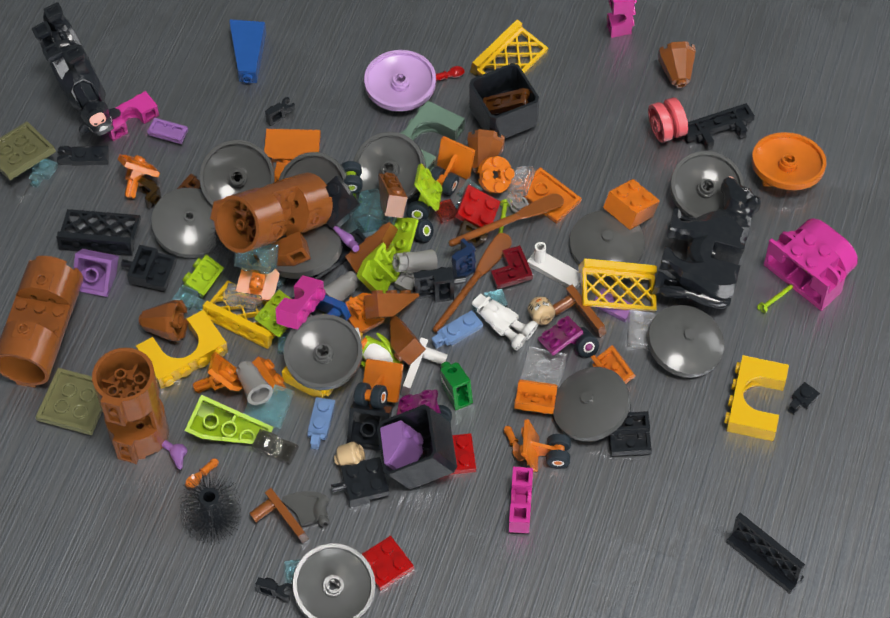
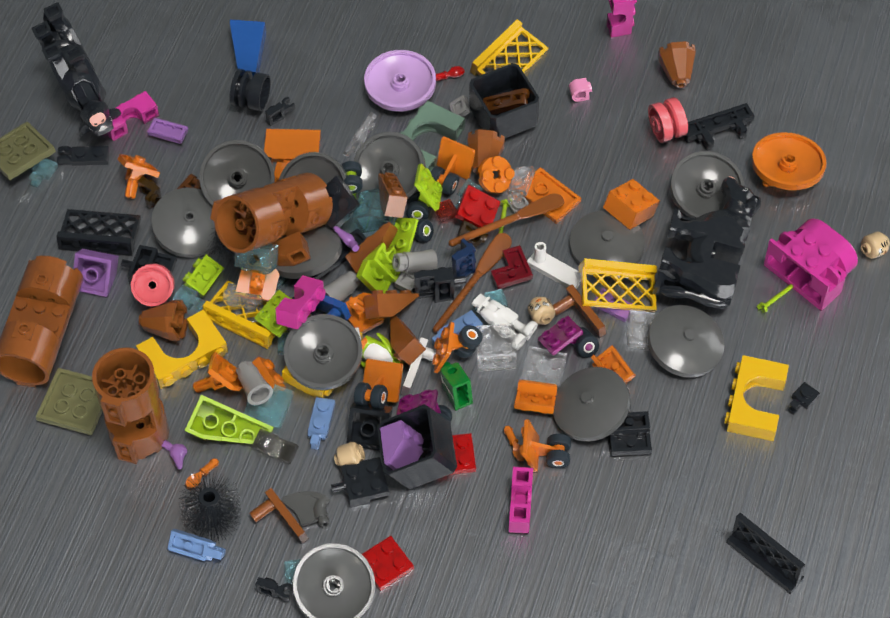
none -> coral wheel [131,263,175,306]
none -> medium blue hinge [167,529,226,561]
none -> black wheel [230,68,271,112]
none -> clear plate [343,112,377,157]
none -> plate [432,322,483,373]
none -> light grey plate [449,95,471,117]
none -> clear bracket [476,324,517,371]
none -> bright pink plate [568,78,592,102]
none -> tan head [861,232,890,259]

